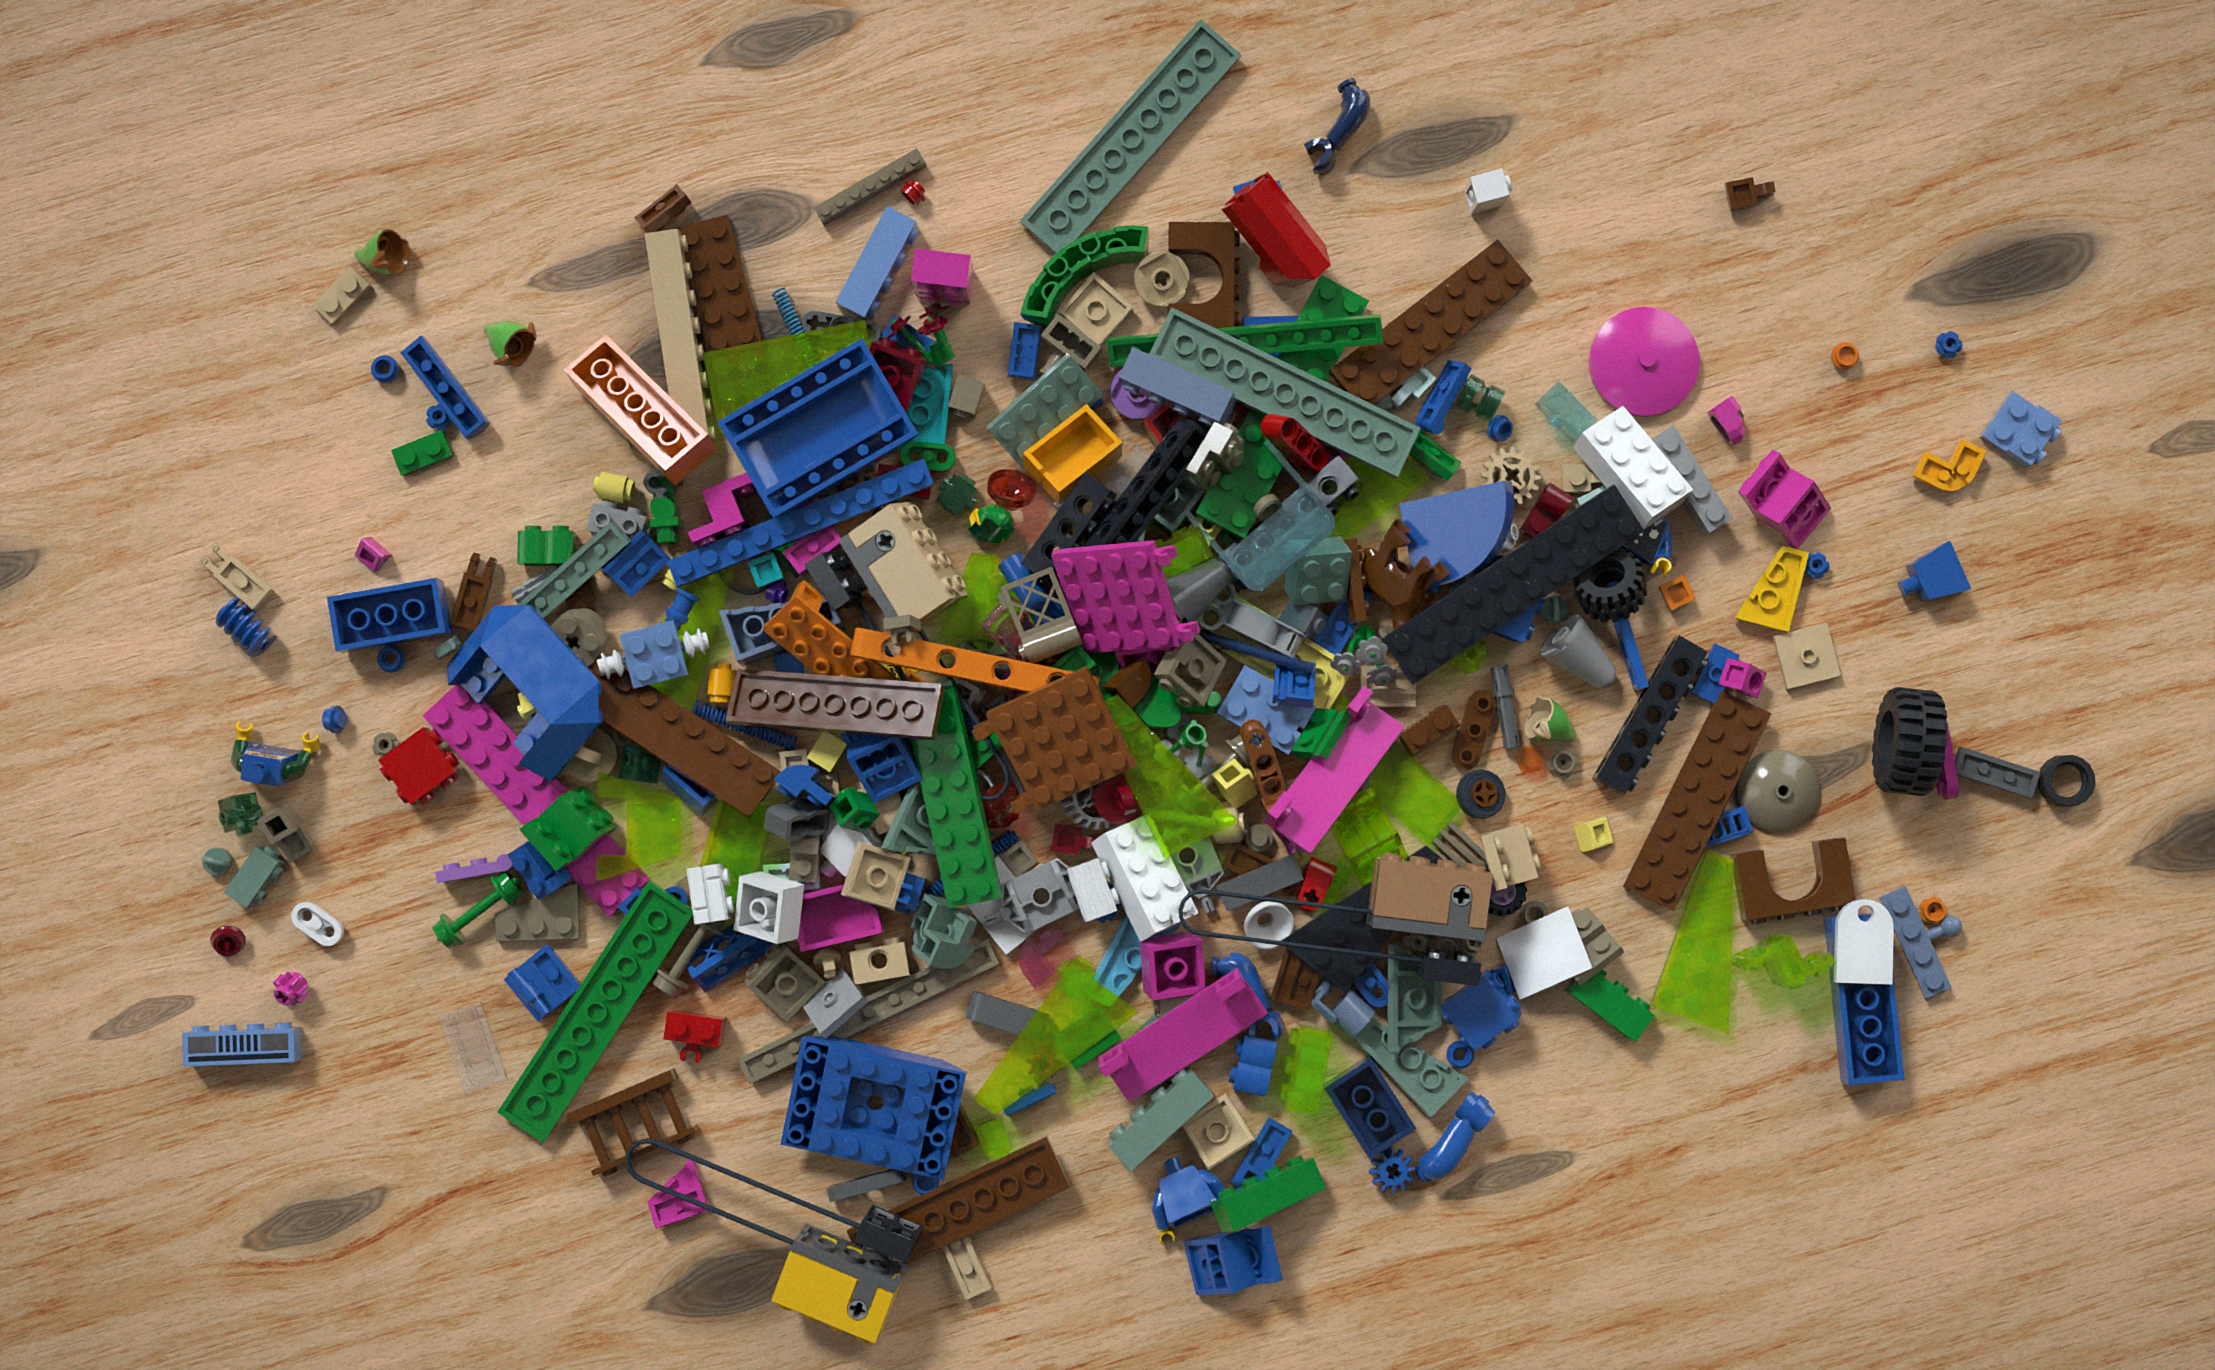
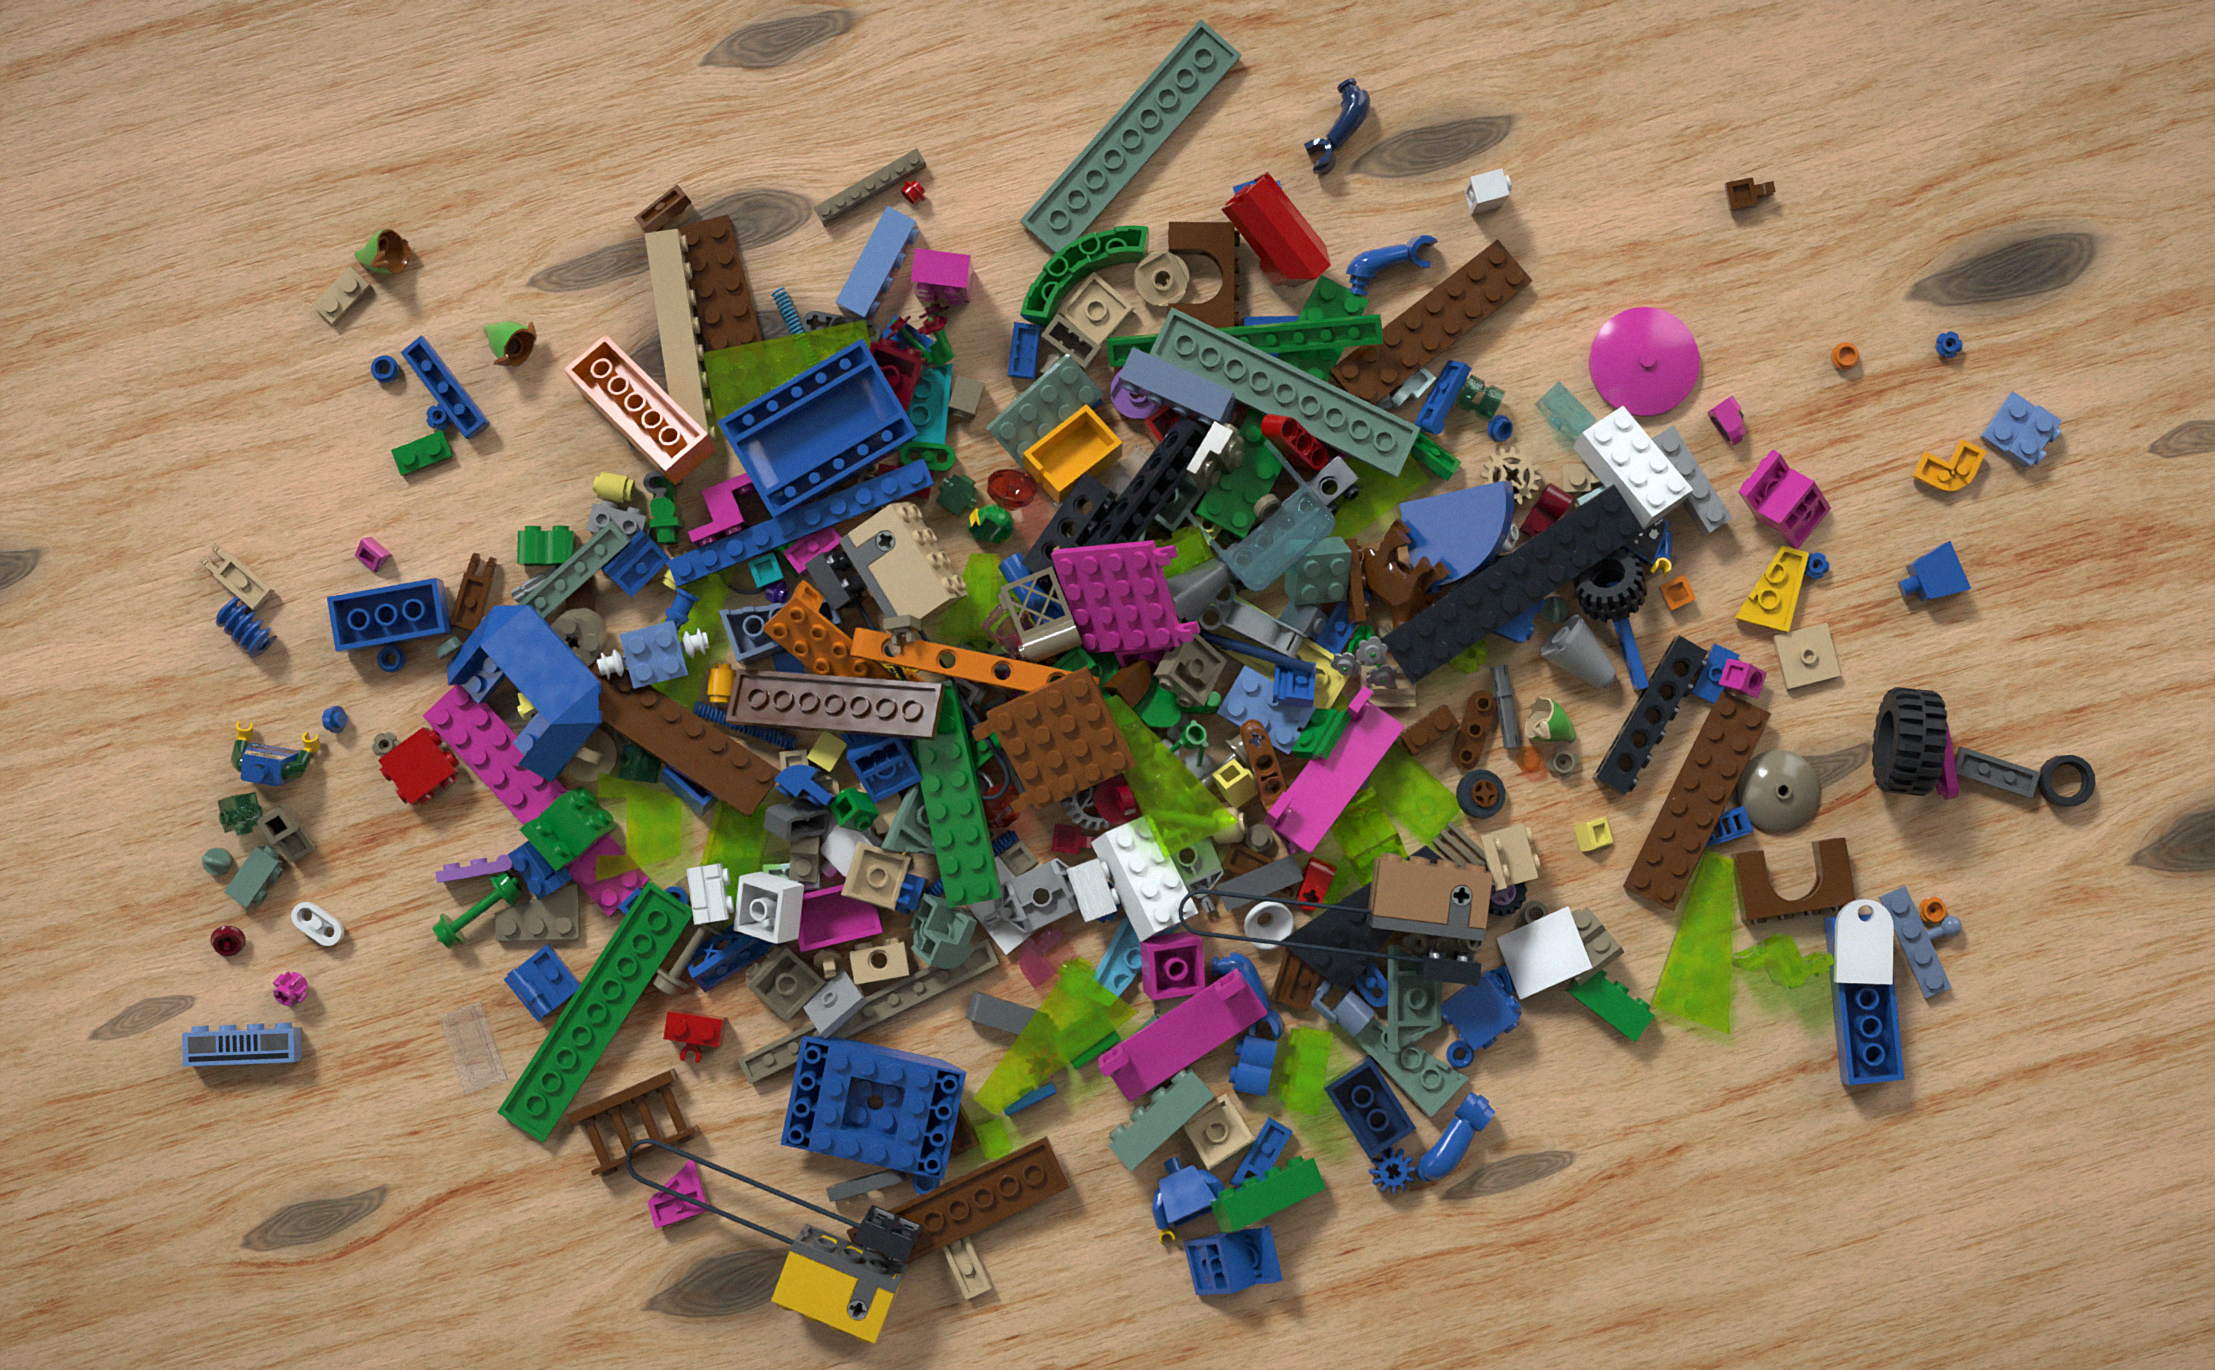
none -> blue piece [1346,235,1438,296]

